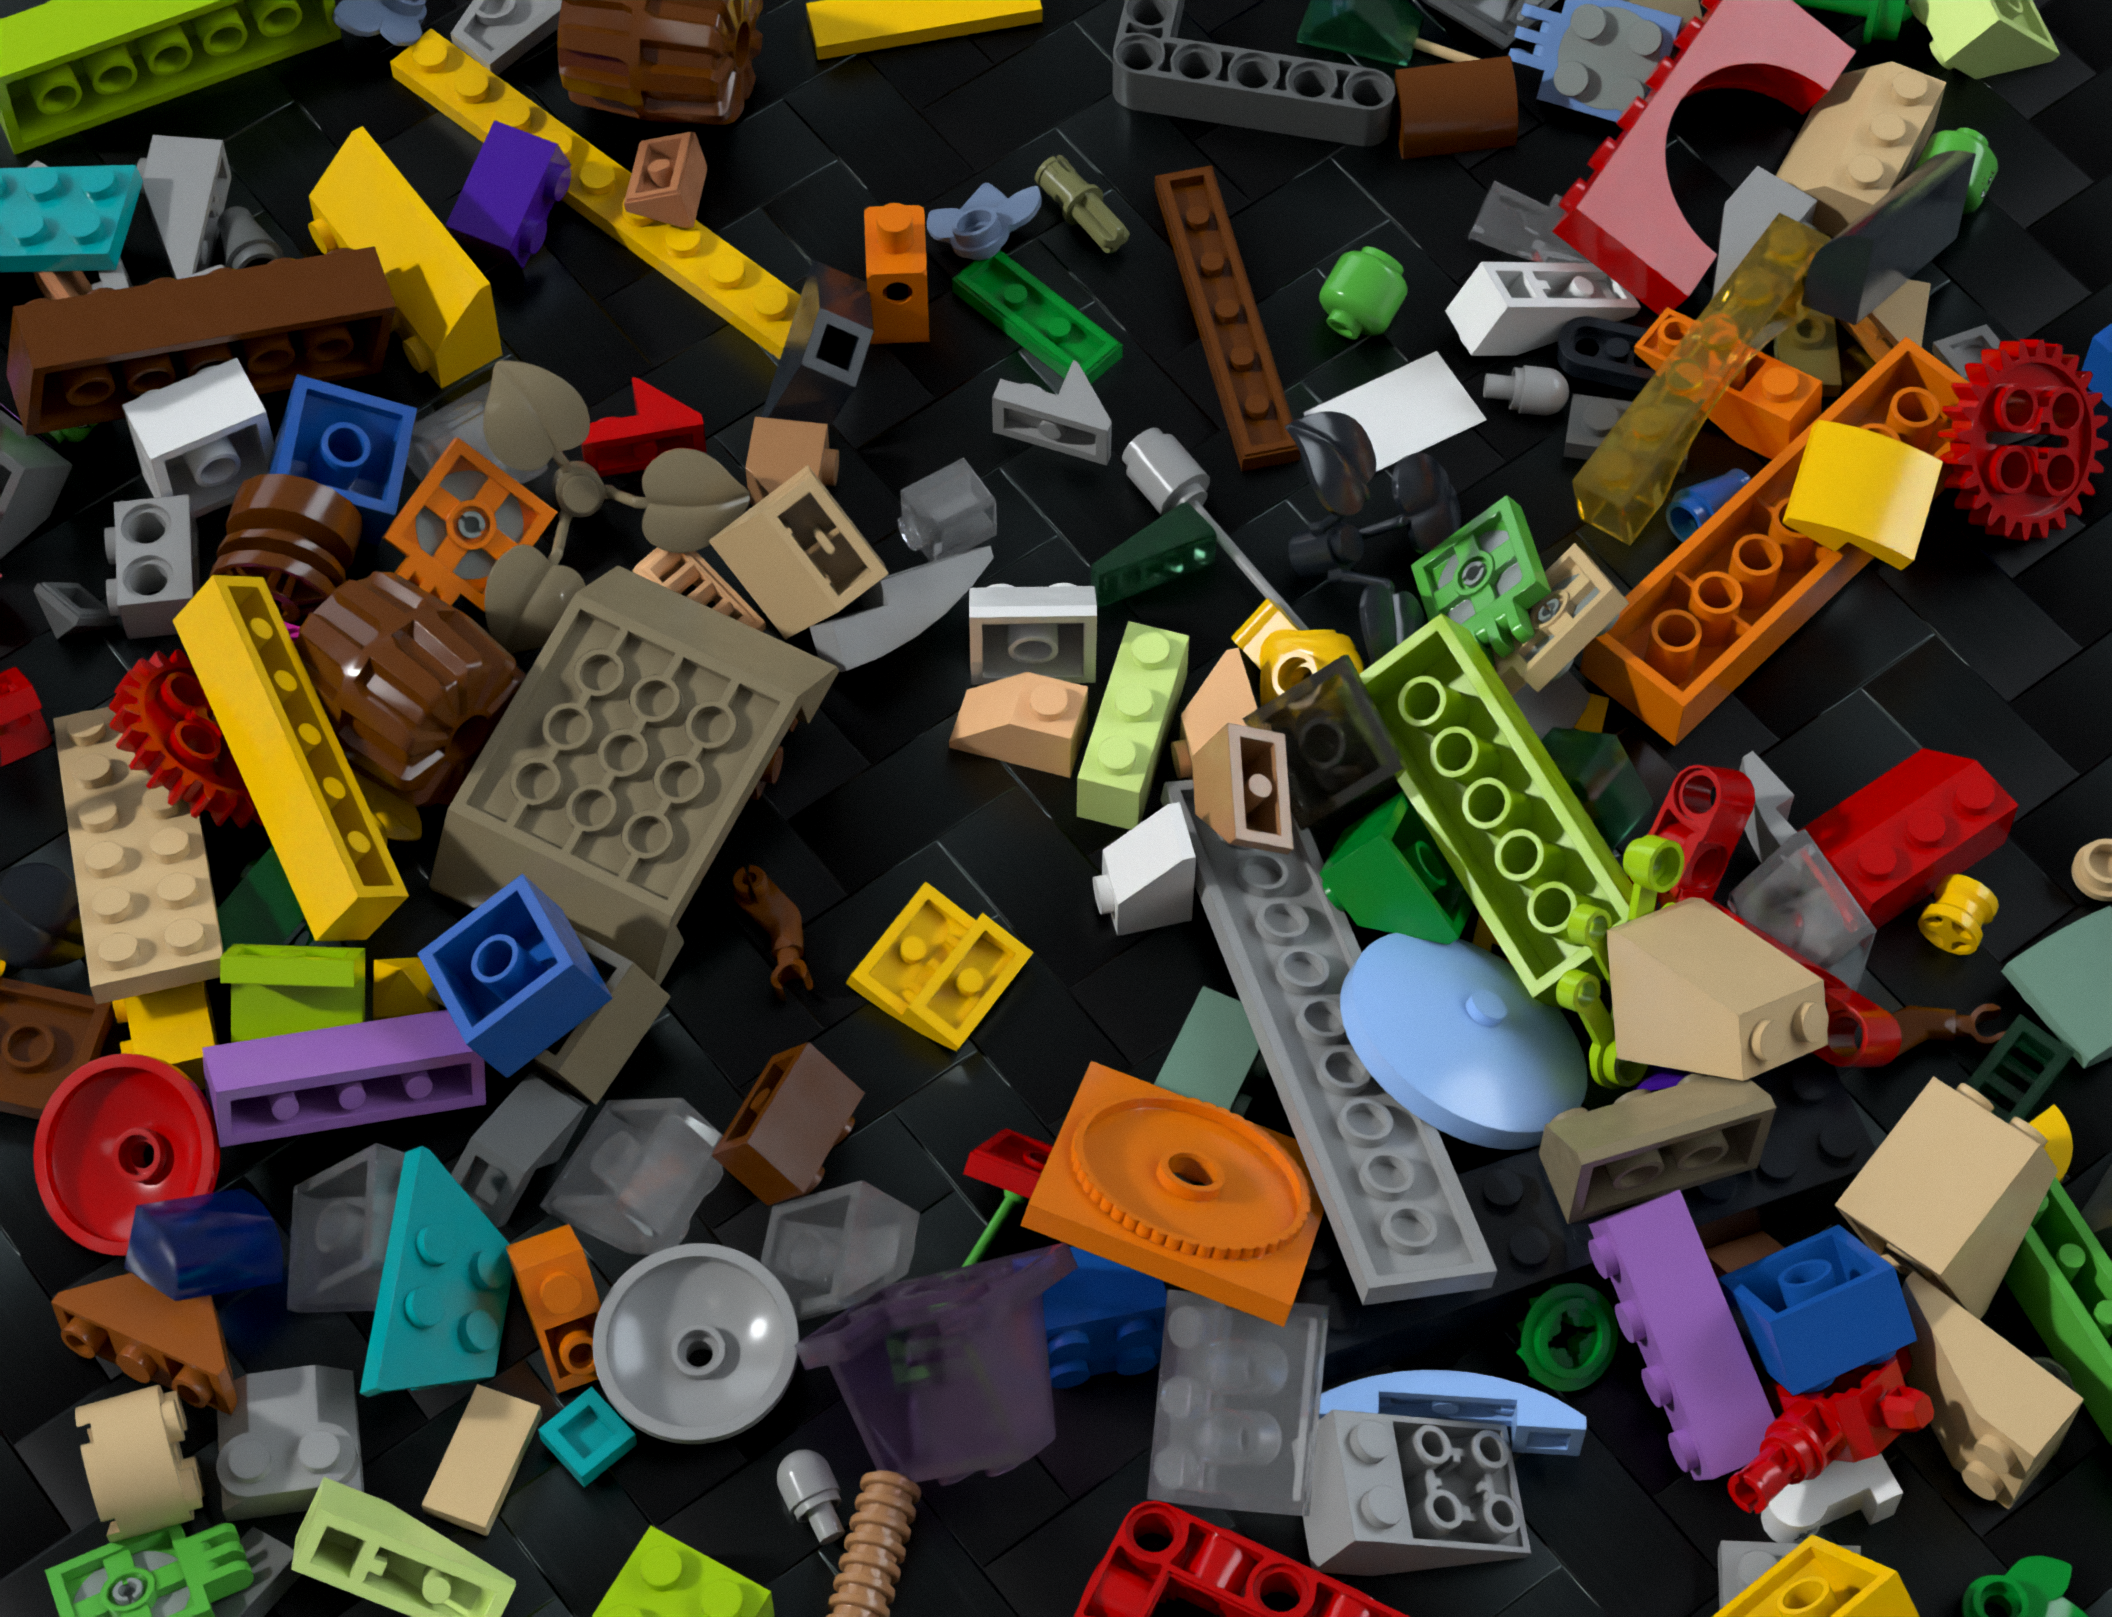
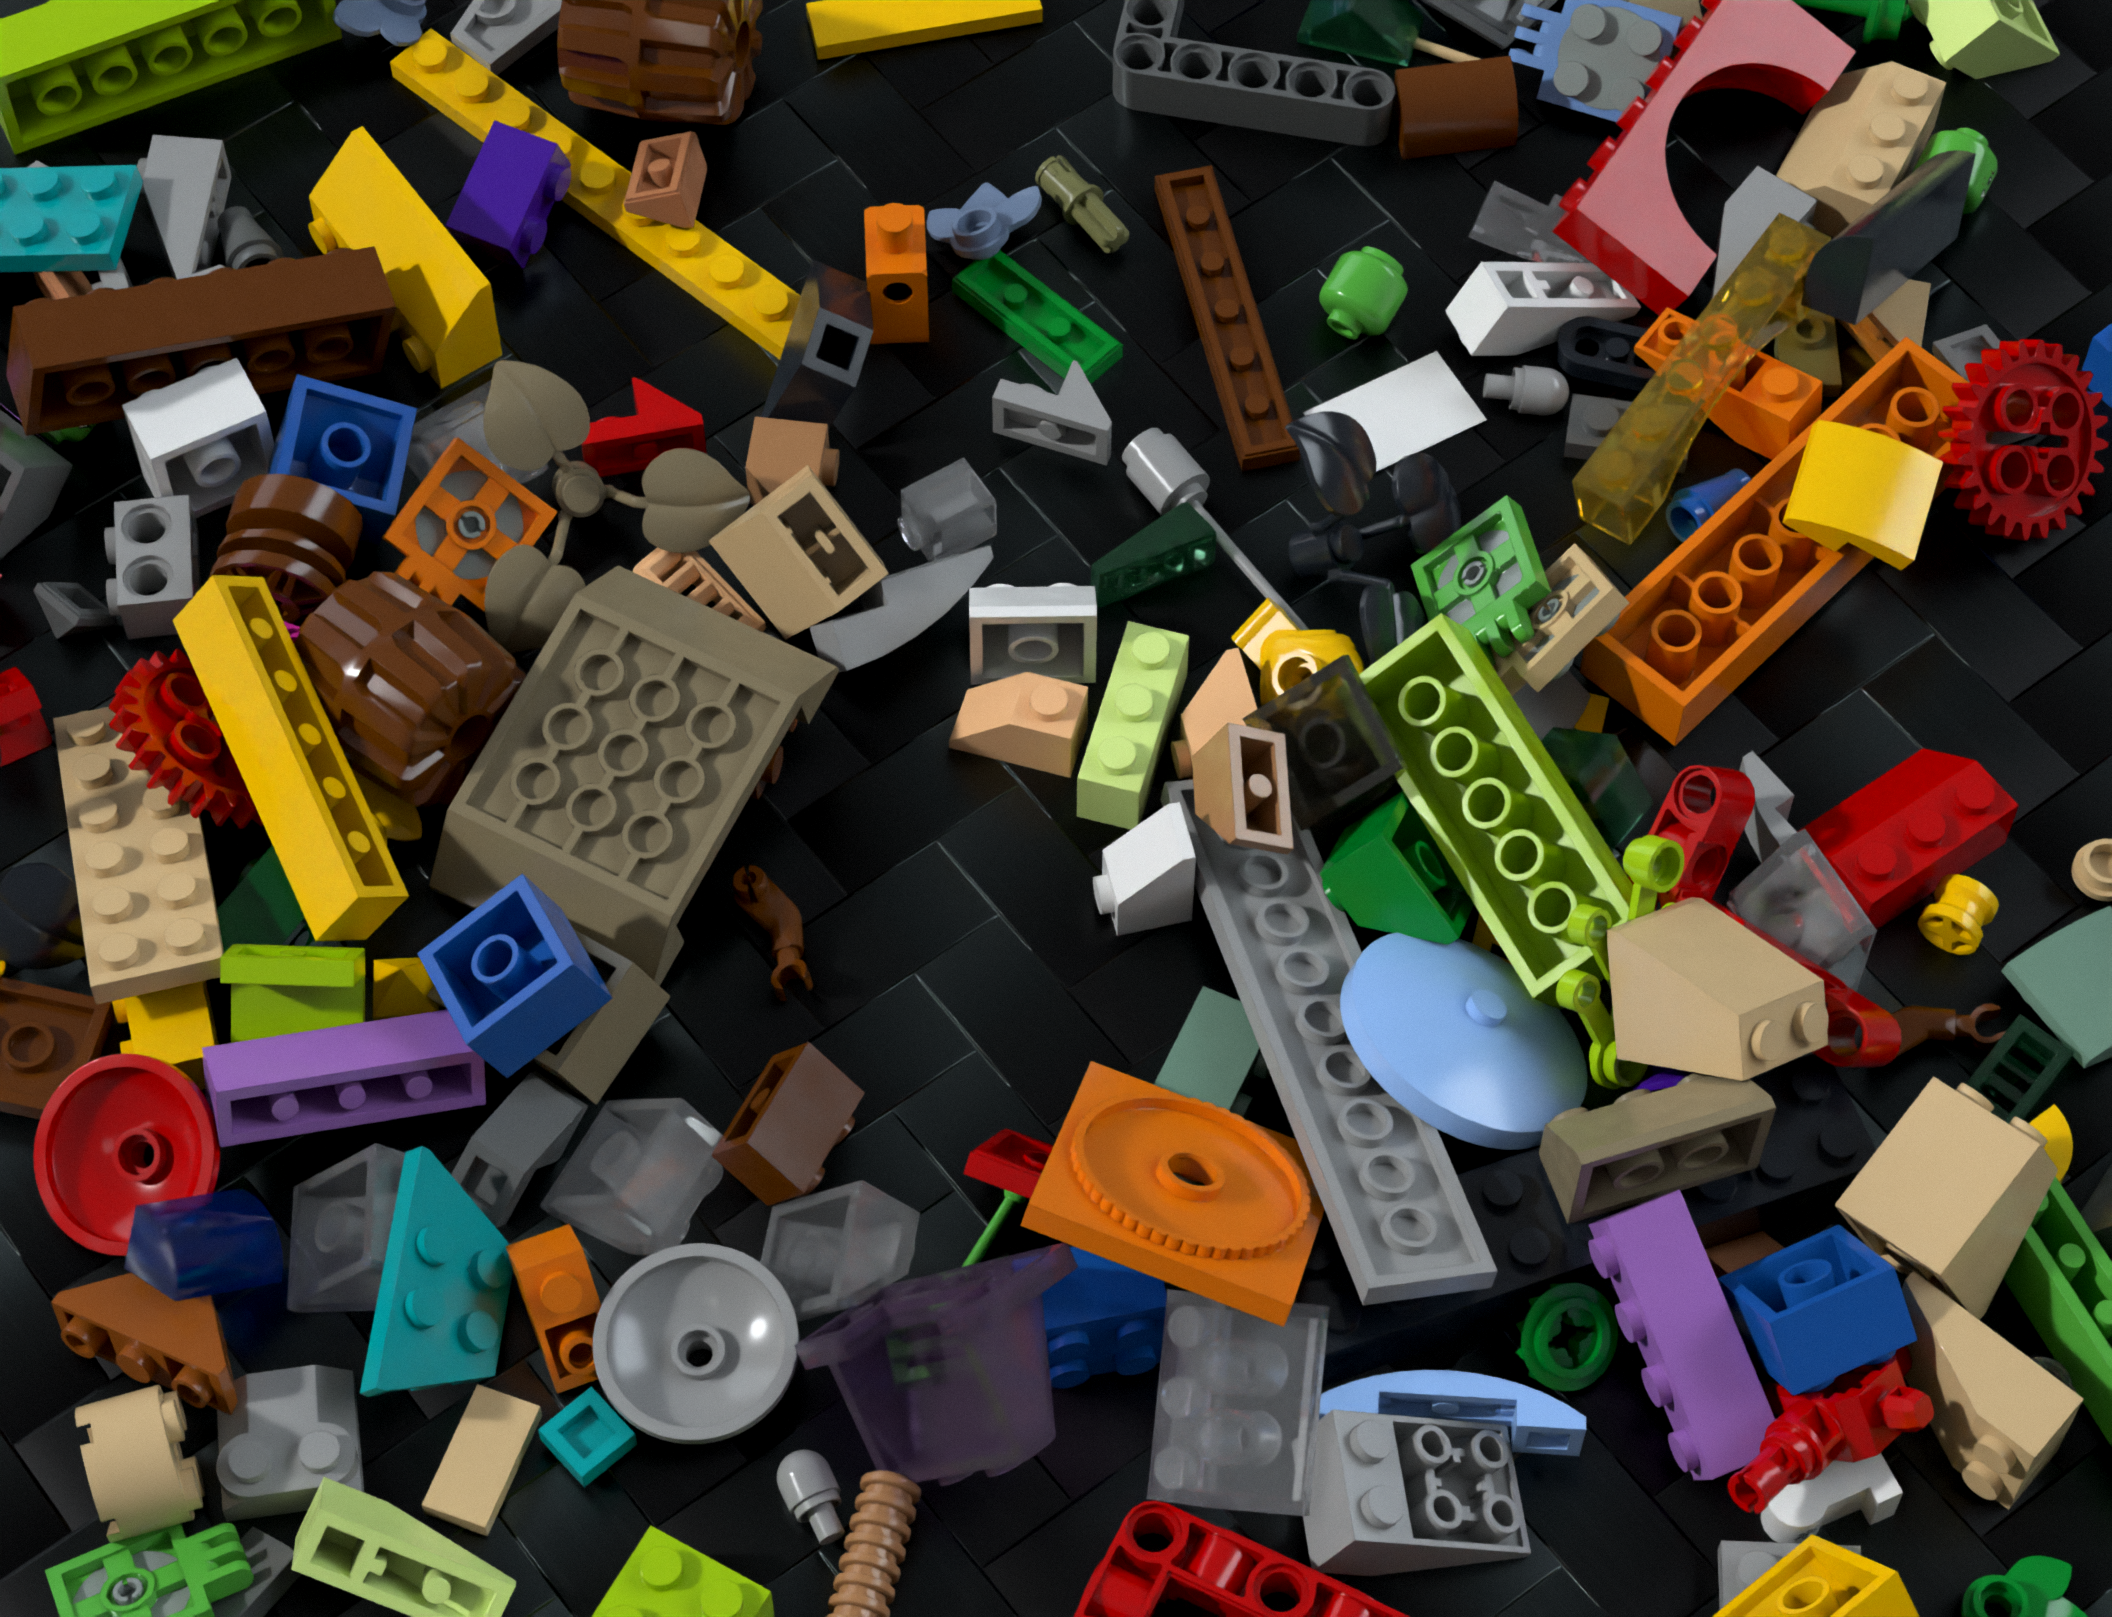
yellow slope [846,881,1034,1052] -> none

